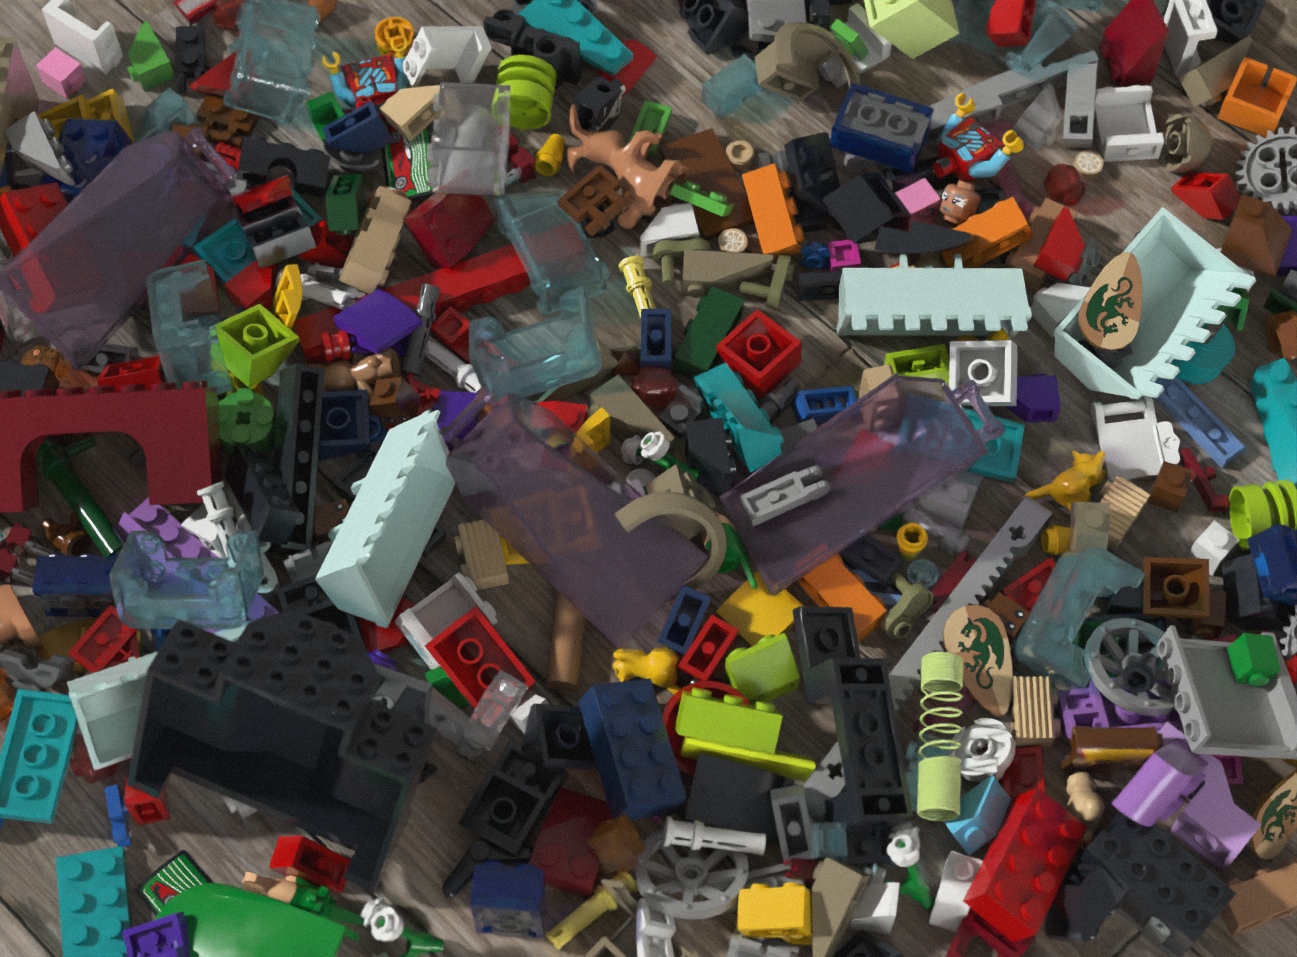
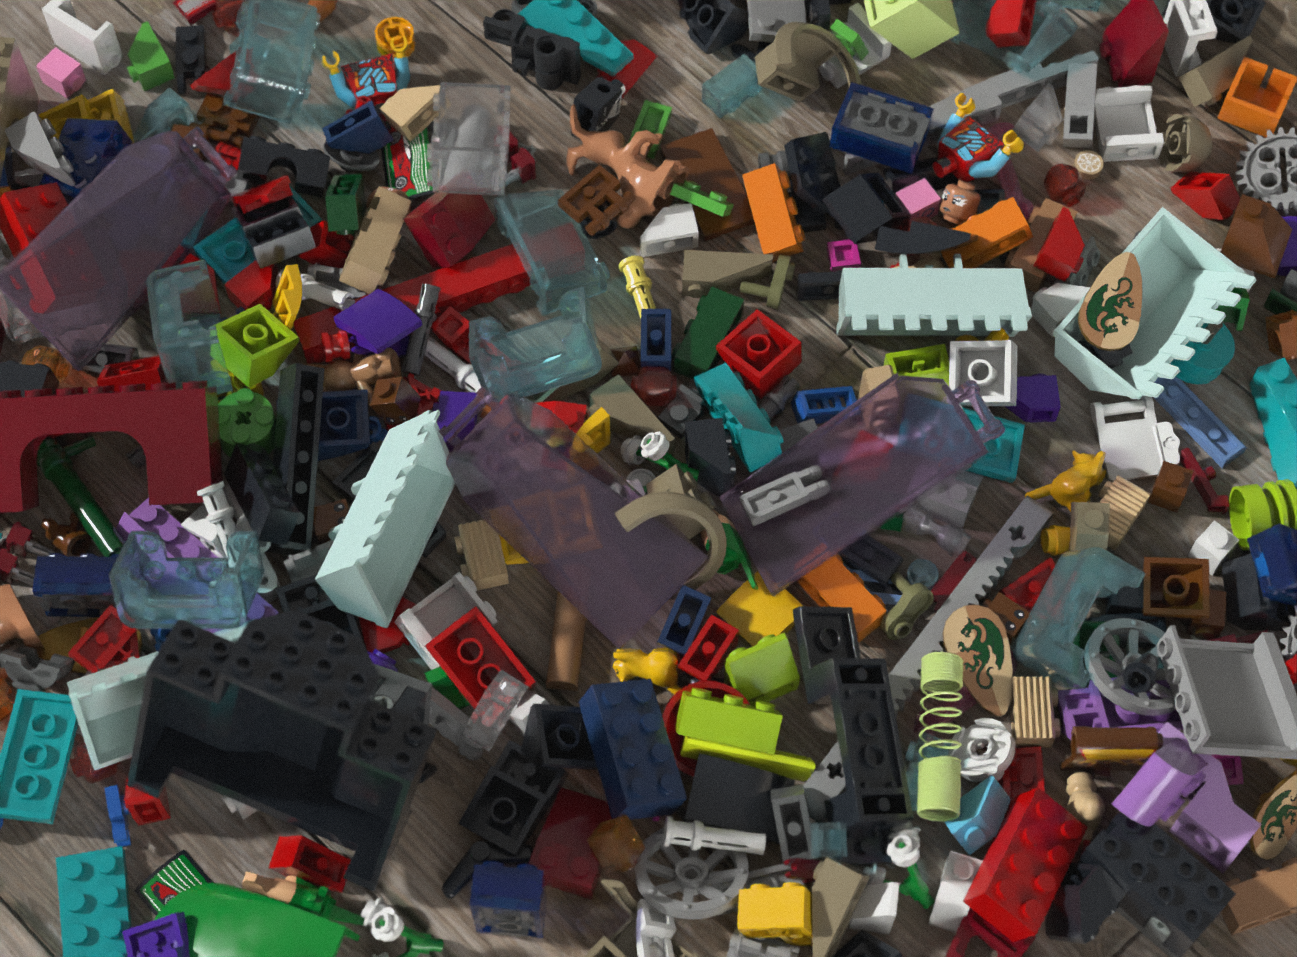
green panel [306,91,345,143] -> none
white panel [403,26,492,87] -> none
lime wheel [492,55,557,130] -> none
yellow cone [534,134,566,176] -> none
light yellow pin [545,866,639,950] -> none
olive piece [652,237,711,286] -> none
tan tile [718,228,747,253] -> none
tan tile [726,141,754,170] -> none
blue plate [800,242,830,269] -> none
yellow cone [897,523,928,561] -> none
green brick [1227,633,1281,687] -> none

